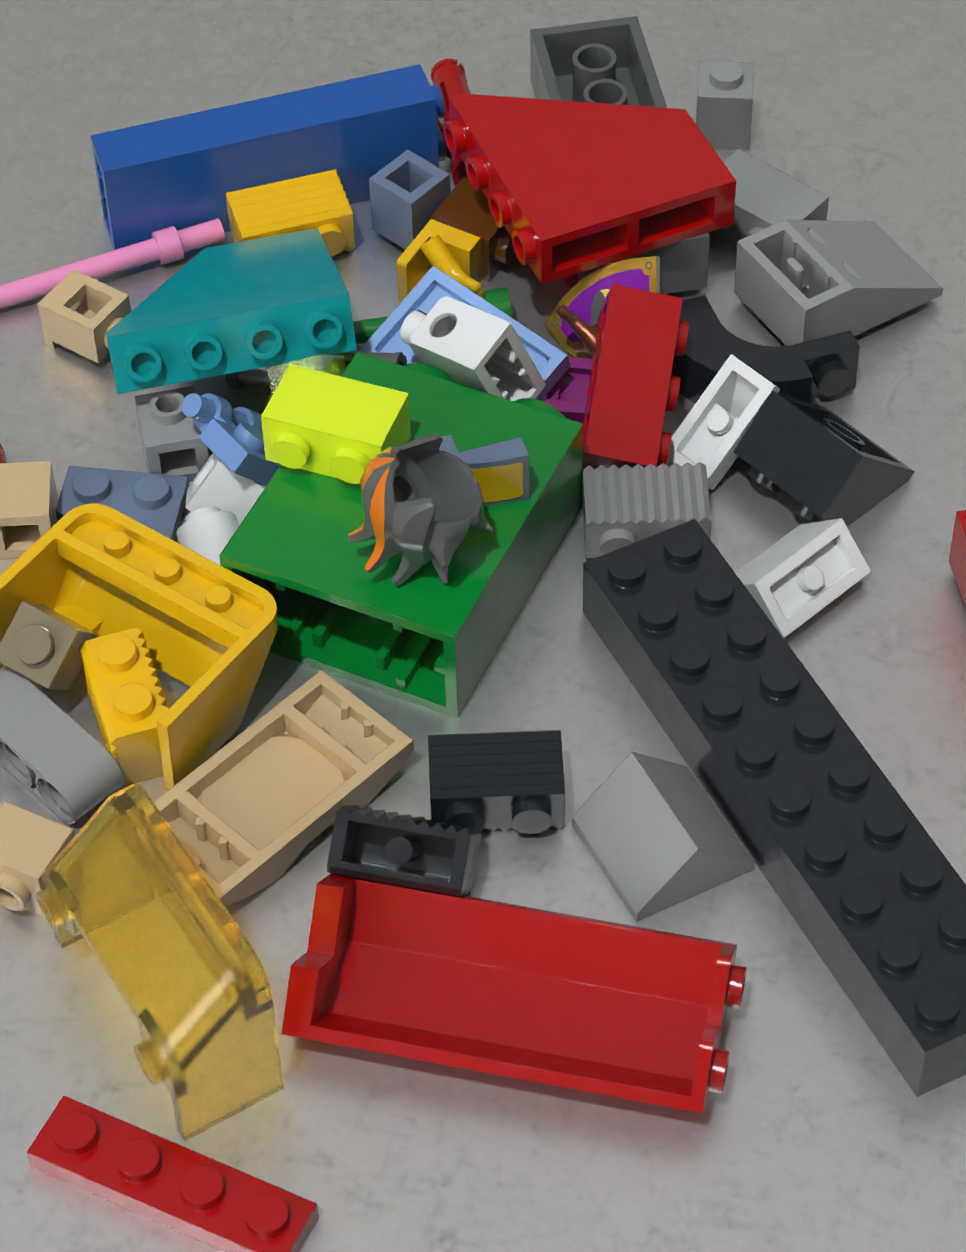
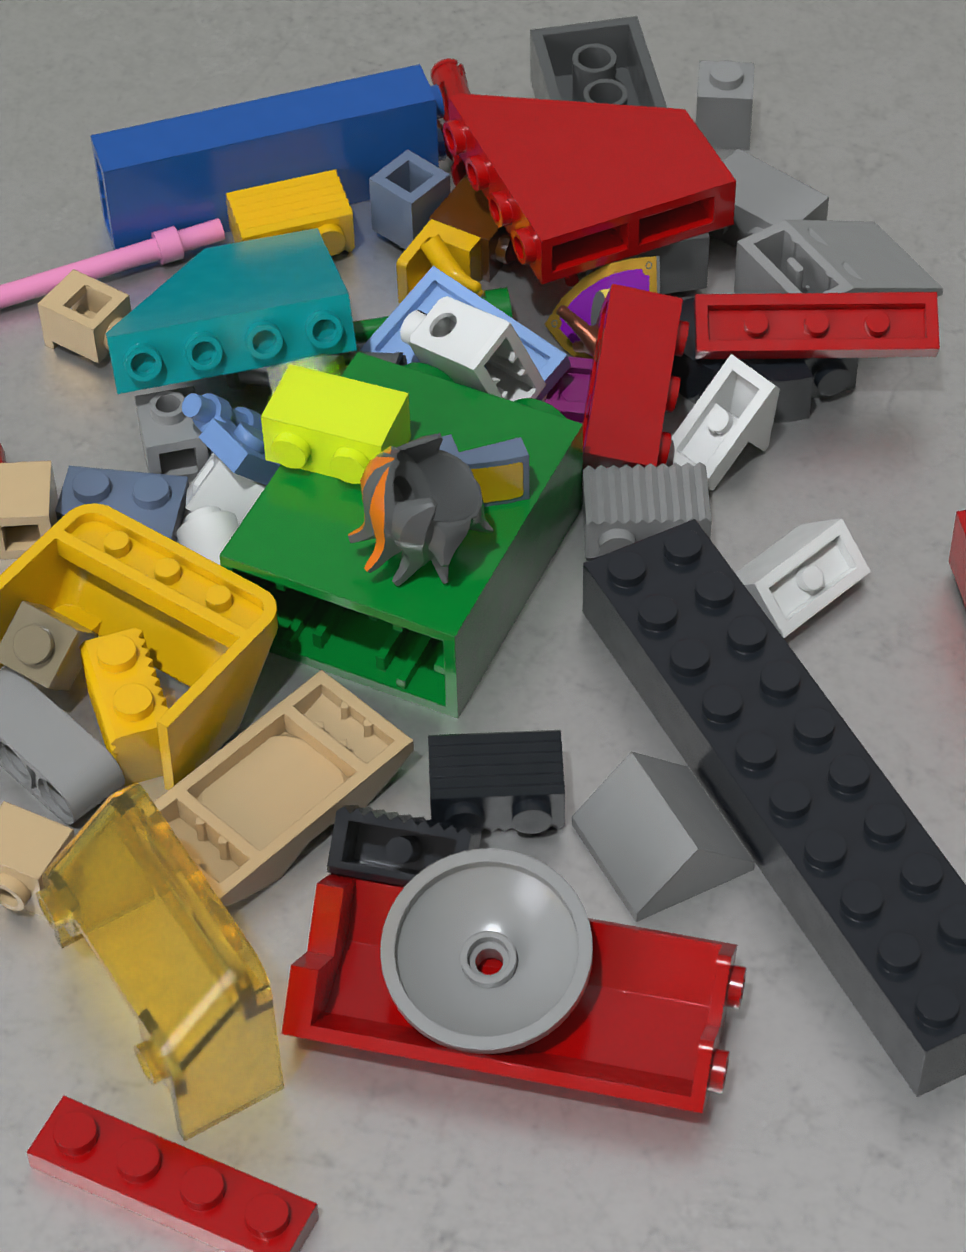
black slope [733,390,915,525] -> none
none -> light grey dish [381,848,593,1054]
none -> red plate [694,292,940,359]

